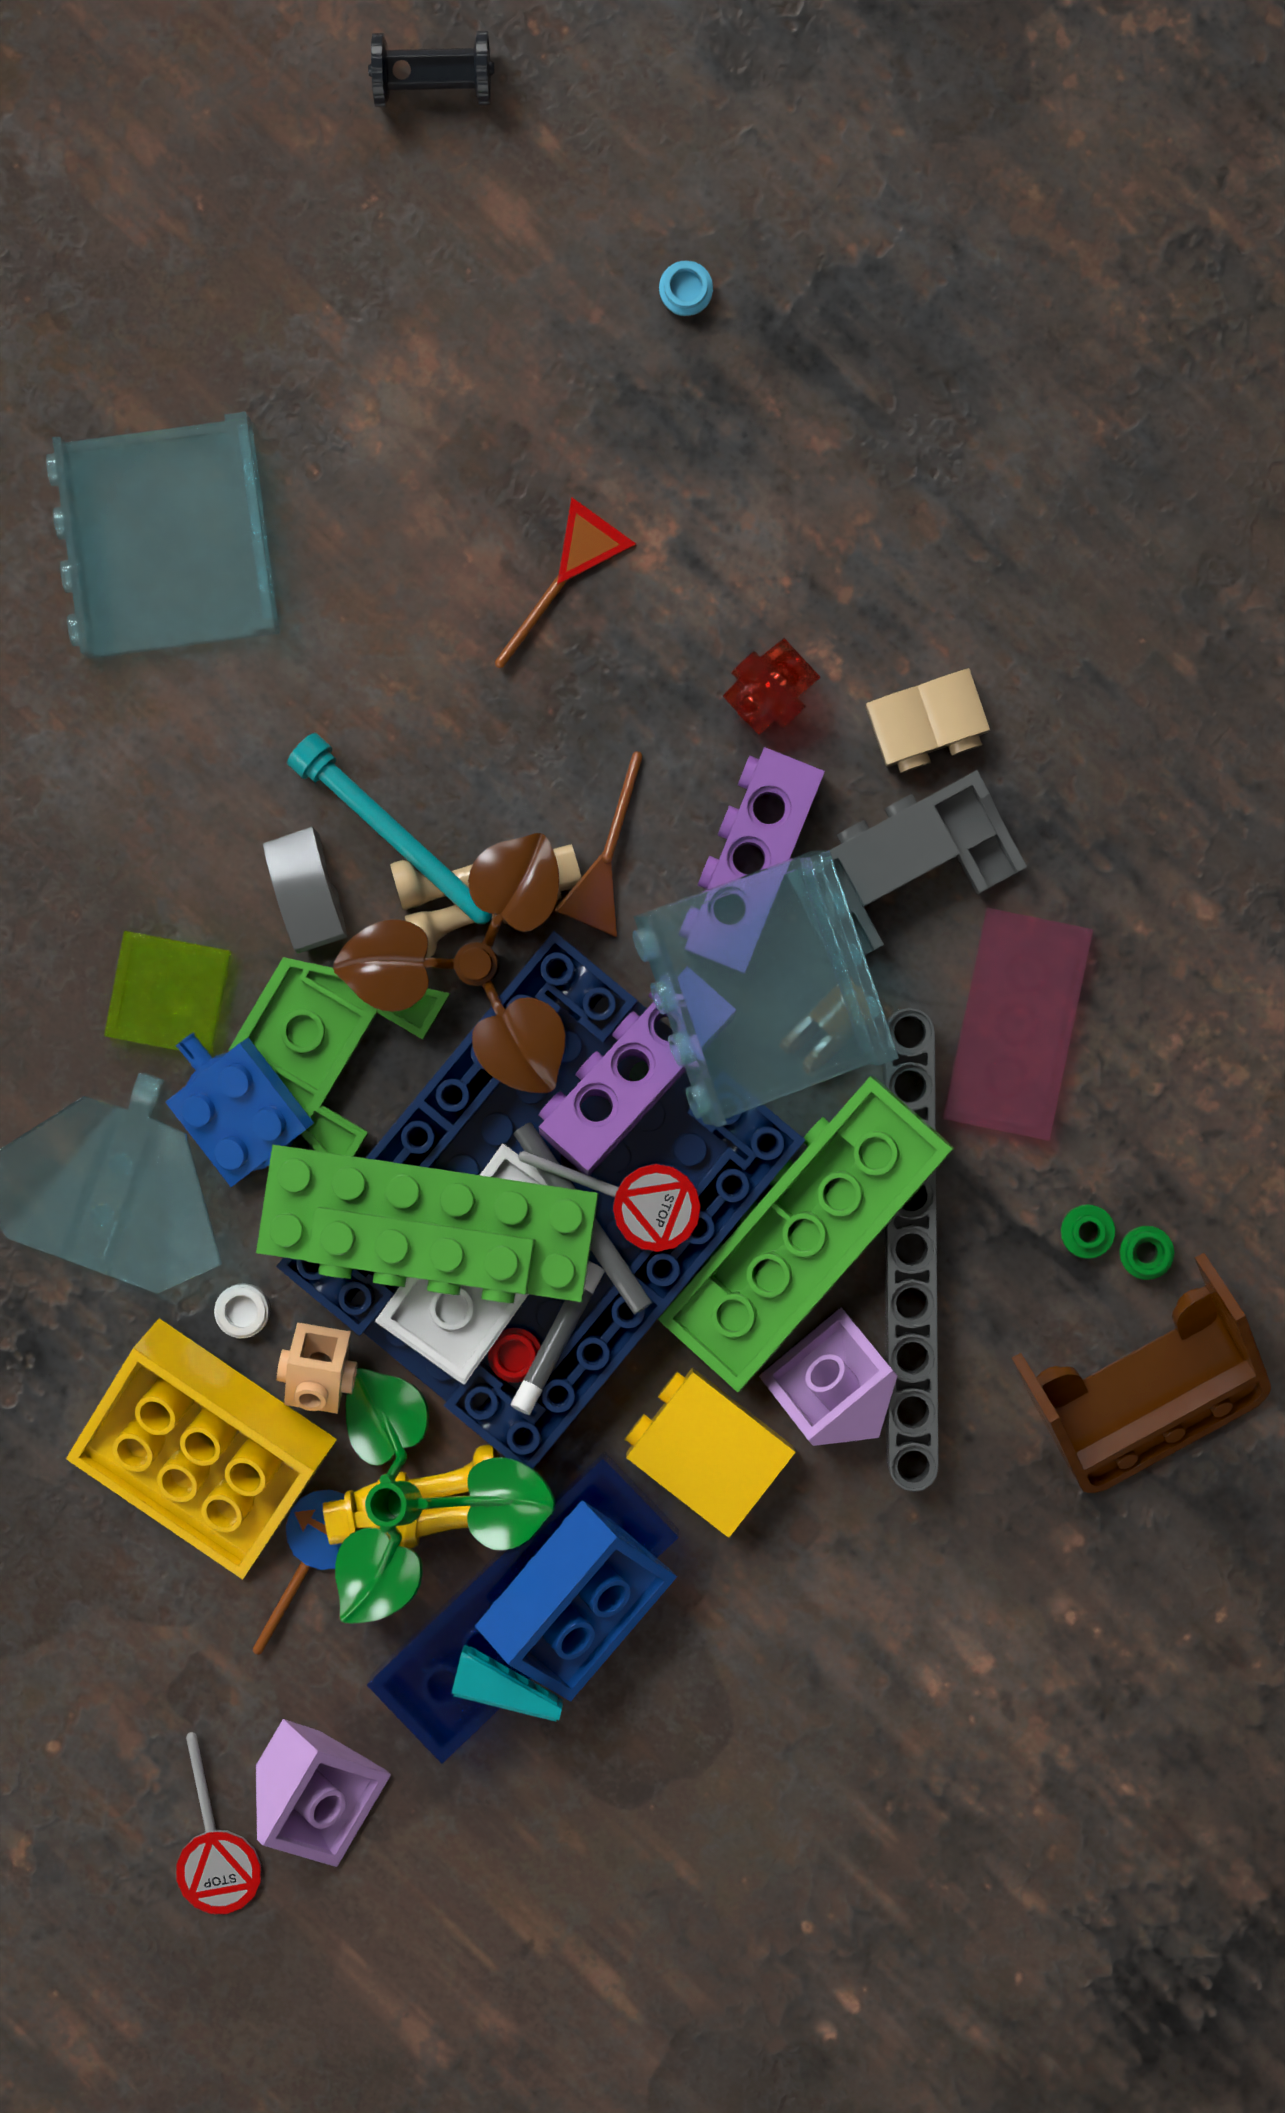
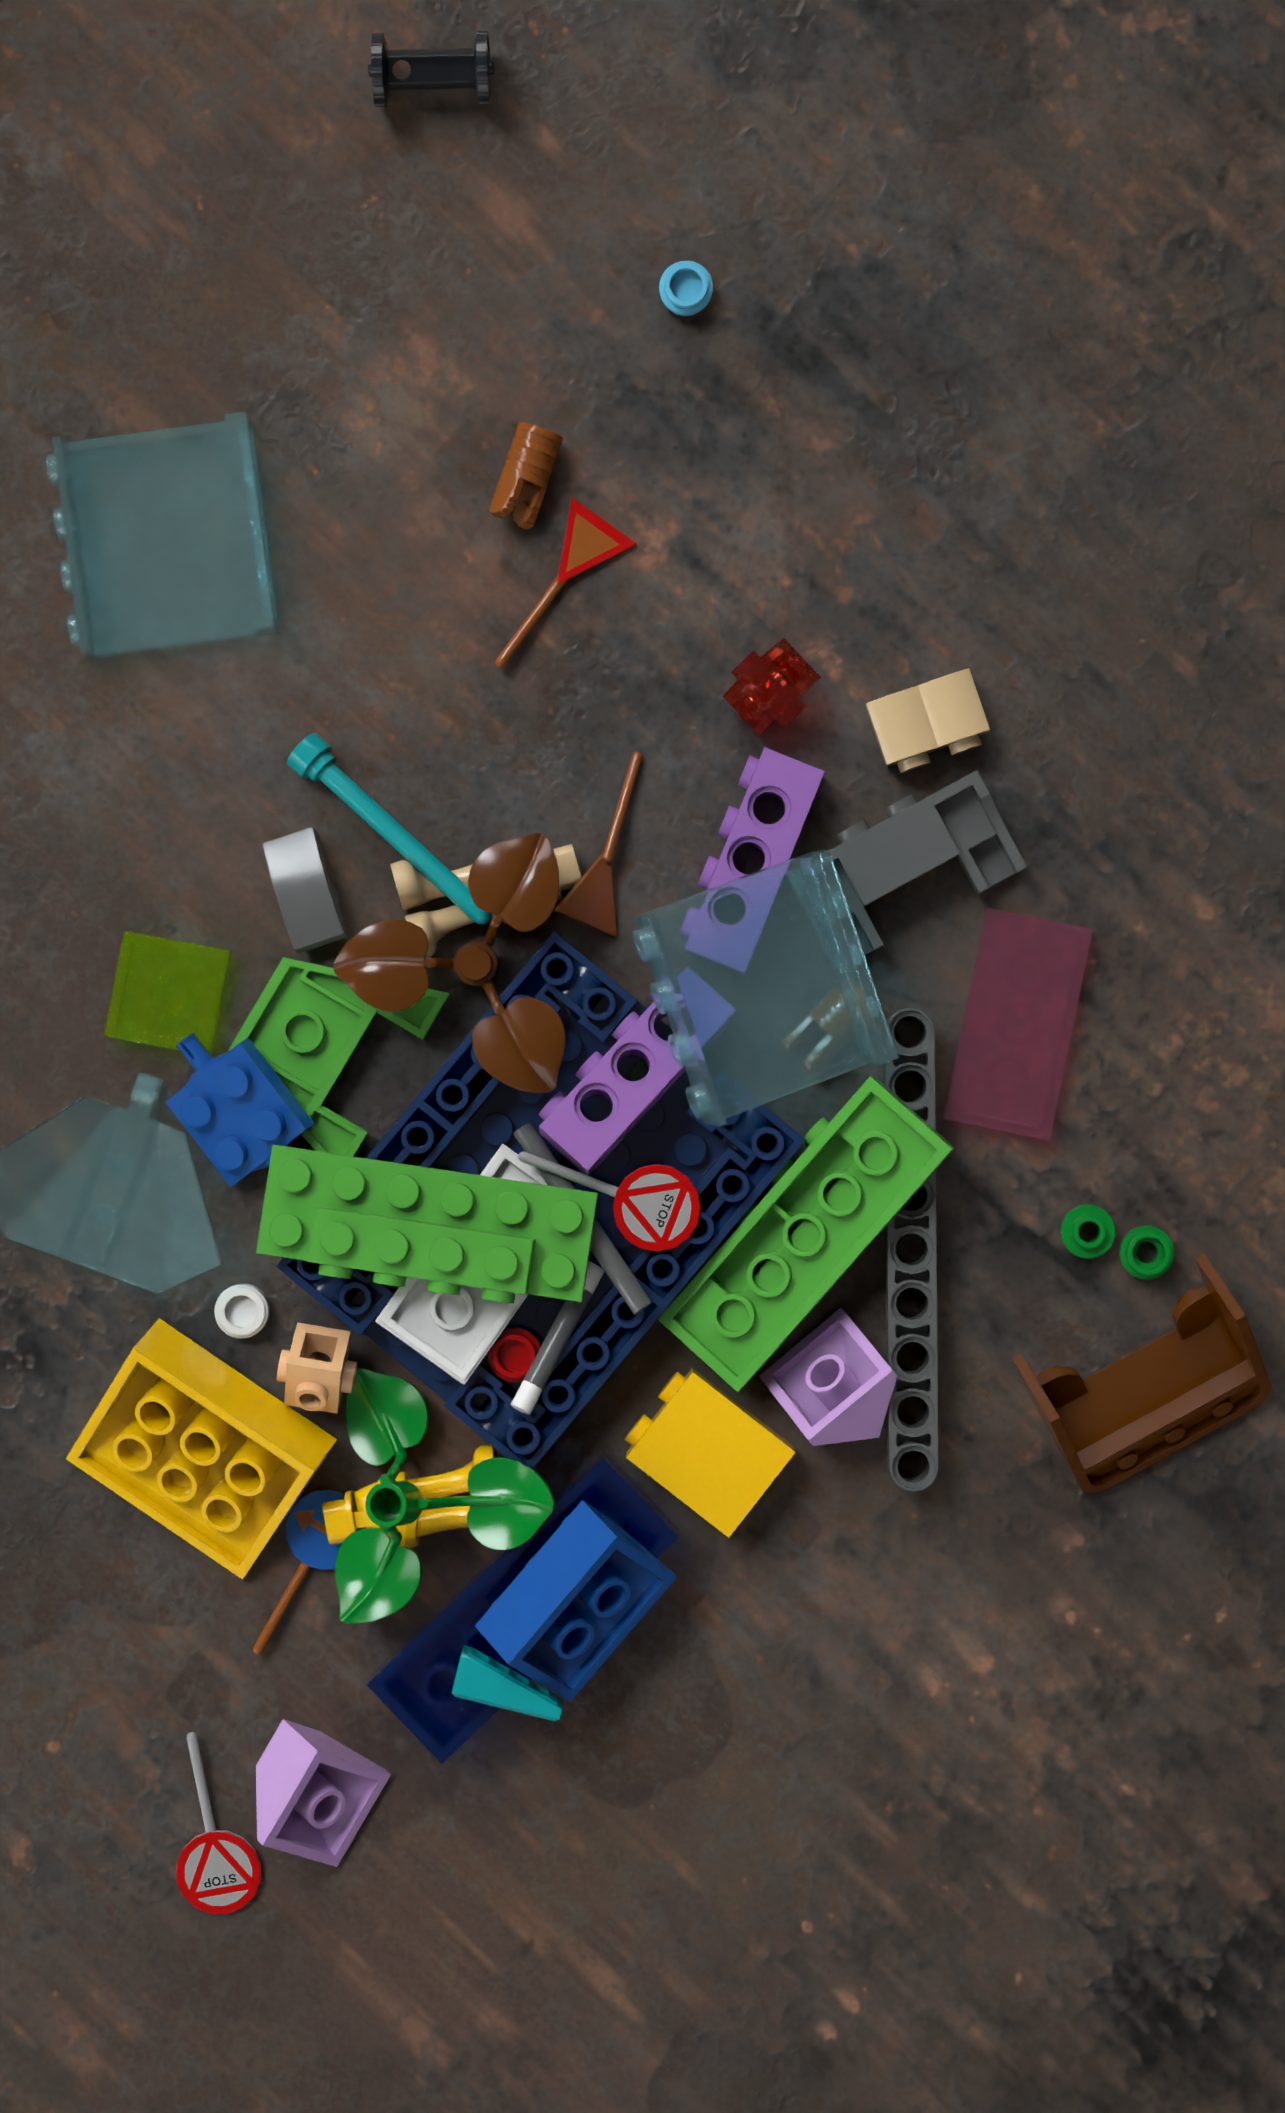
none -> dark orange hinge [489,422,563,530]

